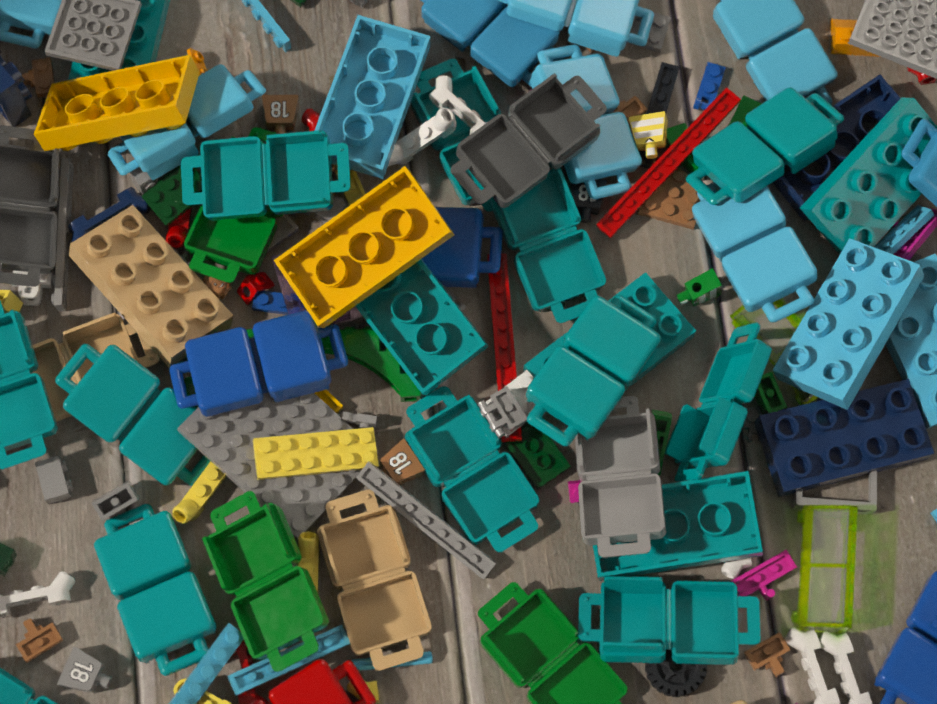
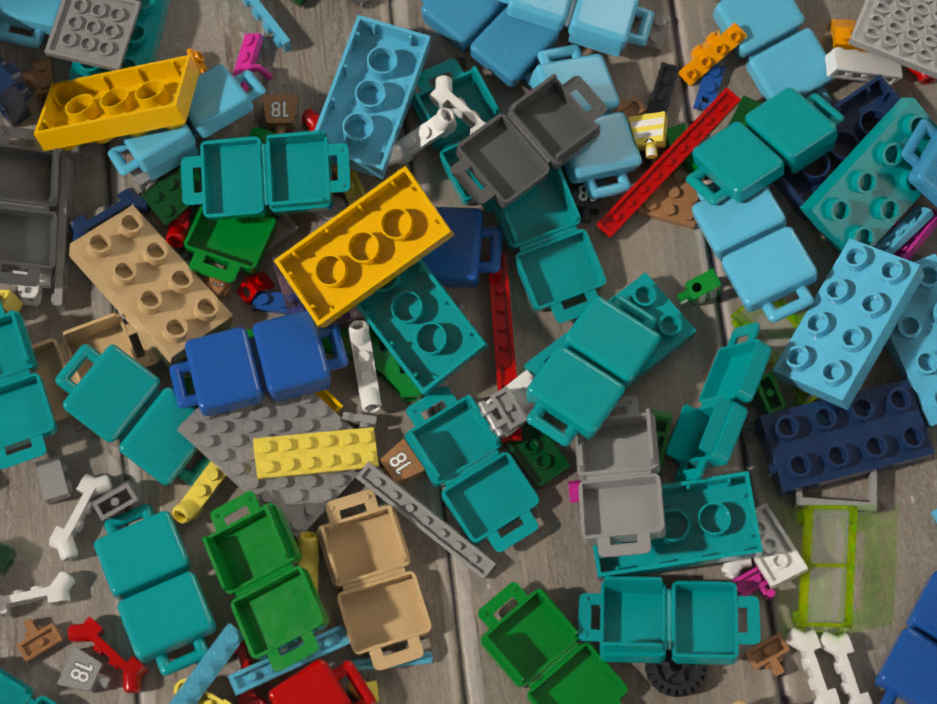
none -> white plate [48,474,114,561]
none -> red plate [68,616,149,693]
none -> dark pink plate [232,33,273,93]
none -> white plate [348,320,382,413]
none -> light orange bracket [678,23,747,86]
none -> white plate [752,503,808,589]
none -> white brick [825,47,902,85]

